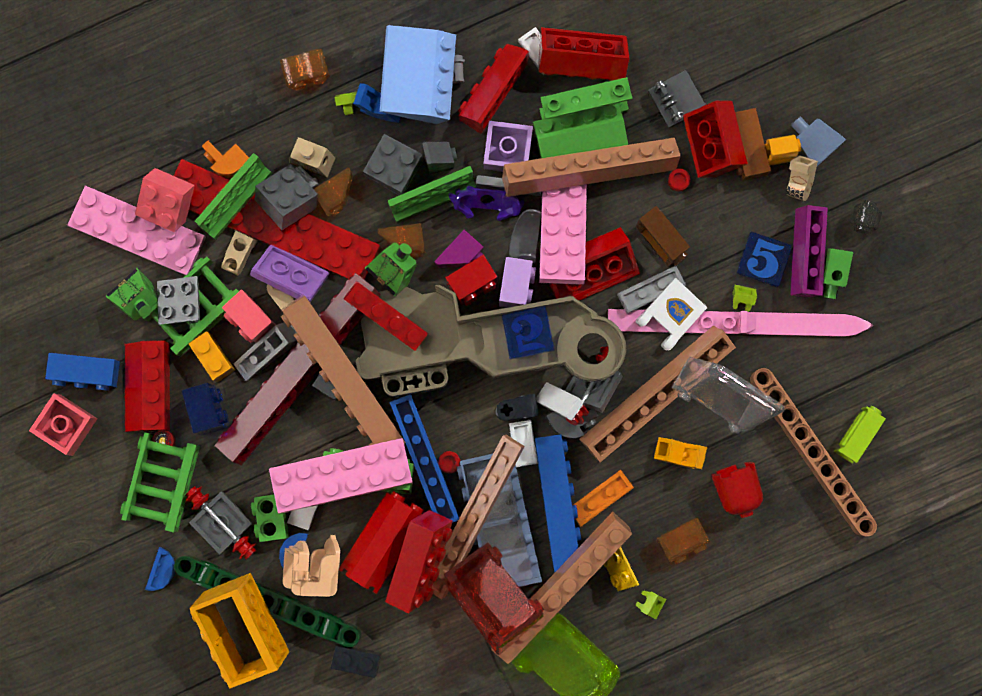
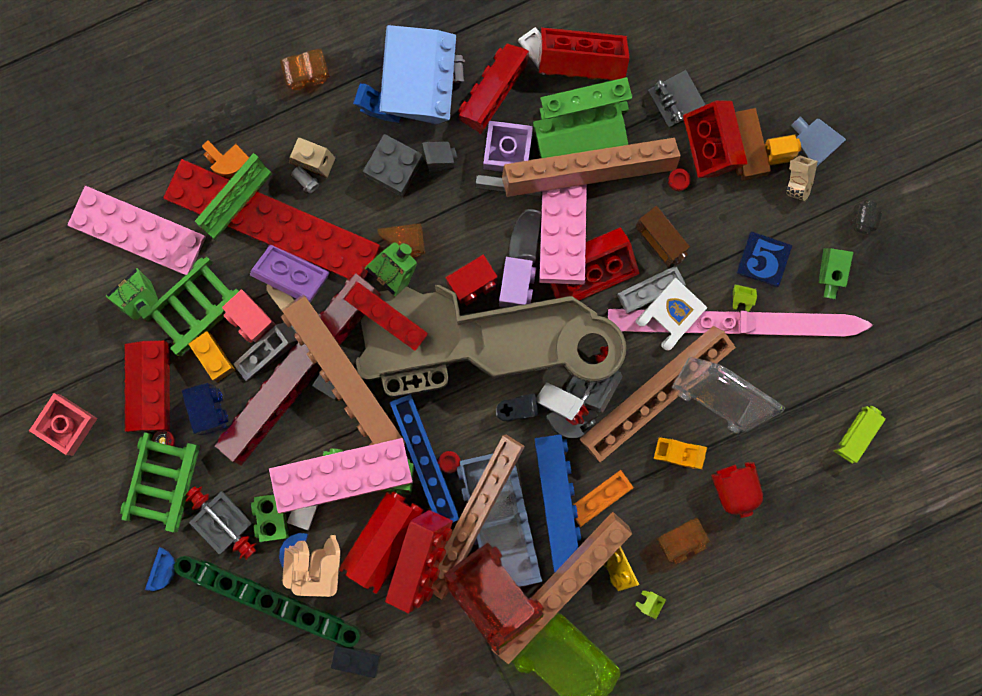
blue brick [45,353,120,391] -> none
coral brick [135,168,195,232] -> none
hinge [157,276,200,325] -> none
light orange hose [189,573,289,689] -> none
tan leg [221,231,258,276] -> none
dark grey brick [255,164,318,230] -> none
clear orange slope [314,167,353,216] -> none
lime tile [335,92,357,115] -> none
bright green fence [388,166,477,223] -> none
magenta slope [434,230,484,268] -> none
dark purple piece [448,186,524,221] -> none
clear blue tile [502,306,555,360] -> none
white tile [509,420,538,467] -> none
nougat beam [750,368,877,536] -> none
magenta brick [790,205,828,298] -> none

